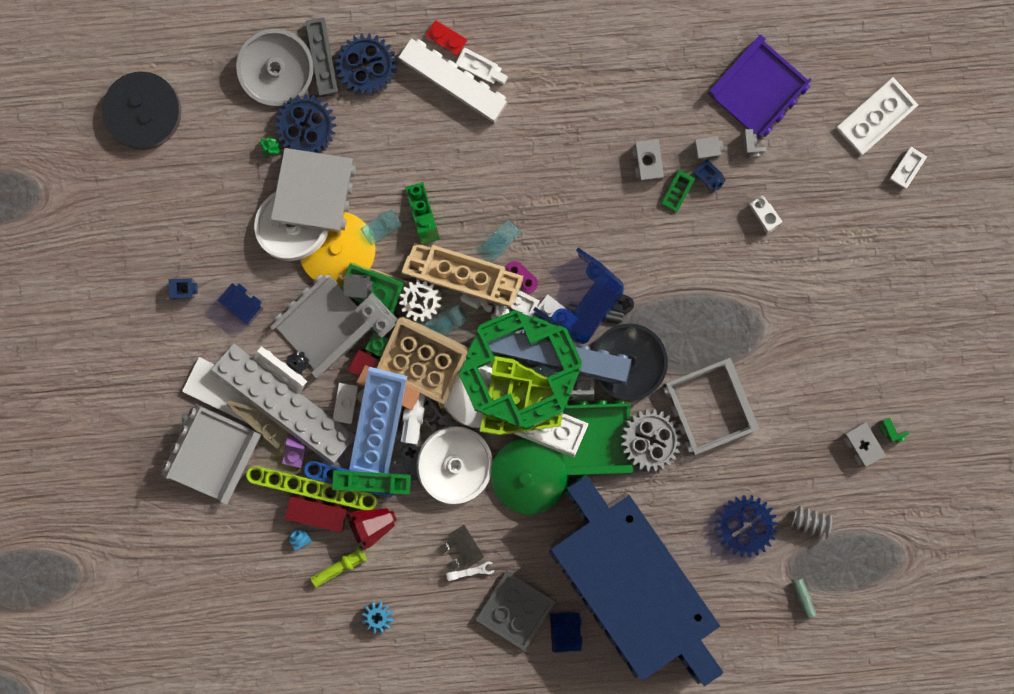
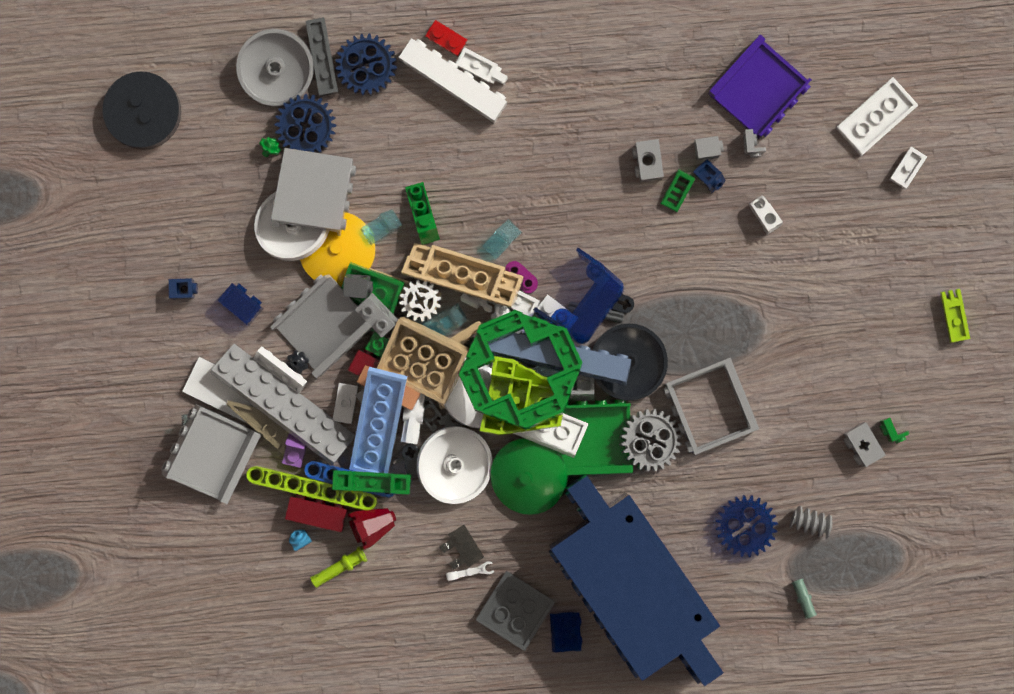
dark azure gear [361,601,394,634] -> none
none -> tan slope [450,321,482,345]
none -> lime hinge [940,288,970,343]

